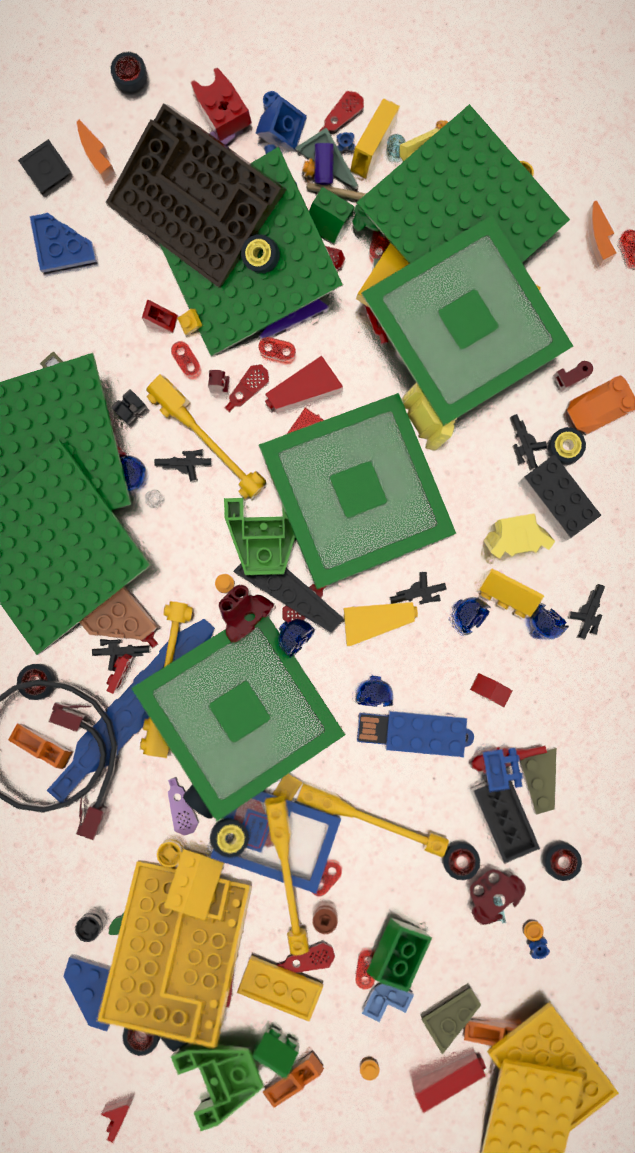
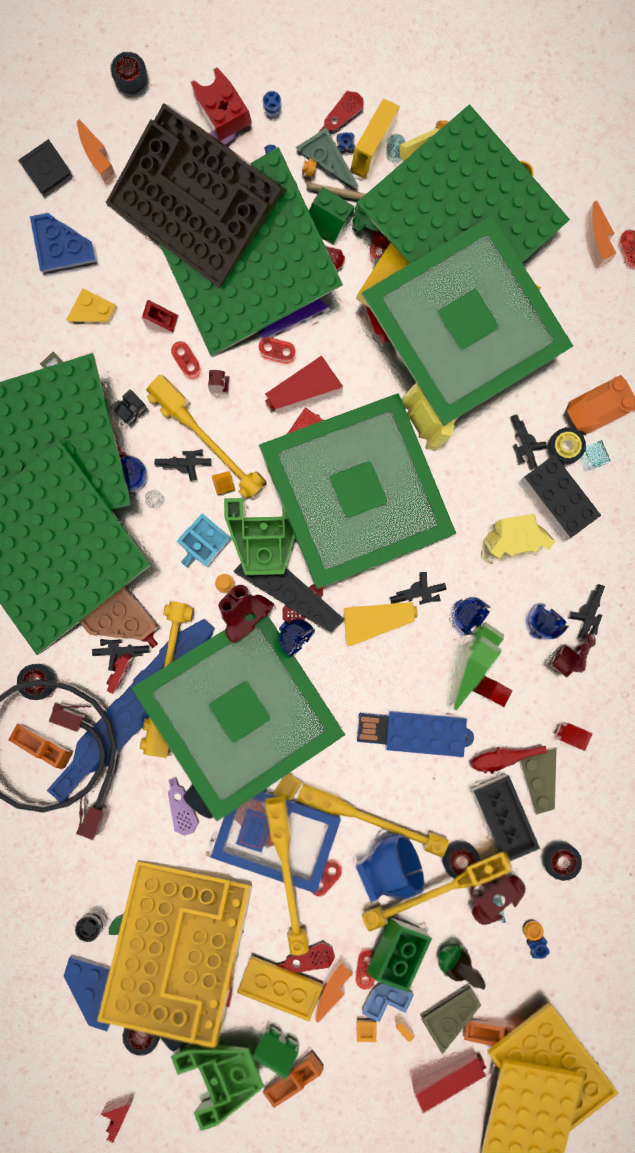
yellow wheel [156,838,185,868] -> none
yellow slope [164,849,224,921] -> none
yellow plate [177,309,203,335] -> none
wheel [210,818,249,858] -> none
red piece [224,364,269,413] -> none
wheel [241,234,280,274] -> none
blue slope [255,96,307,150] -> none
copper wheel [312,904,338,935] -> none
dark purple pin [314,143,334,185] -> none
clear blue cylinder [355,676,394,707] -> none
light orange plate [360,1060,379,1081] -> none
yellow slope [477,568,545,619] -> none
blue plate [483,748,523,792] -> none
dark red leg [554,360,593,392] -> none
none -> yellow wing [66,288,117,323]
none -> medium azure plate [177,513,231,567]
none -> light orange plate [211,471,235,495]
none -> orange slope [315,959,353,1023]
none -> blue plate [355,834,425,903]
none -> light orange plate [357,1020,377,1042]
none -> yellow bar [362,852,513,932]
none -> light orange tile [395,1018,415,1042]
none -> dark brown piece [438,945,486,990]
none -> bright green wedge [453,622,505,711]
none -> dark red piece [550,633,596,678]
none -> red slope [556,722,593,751]
none -> clear light blue panel [584,440,611,471]

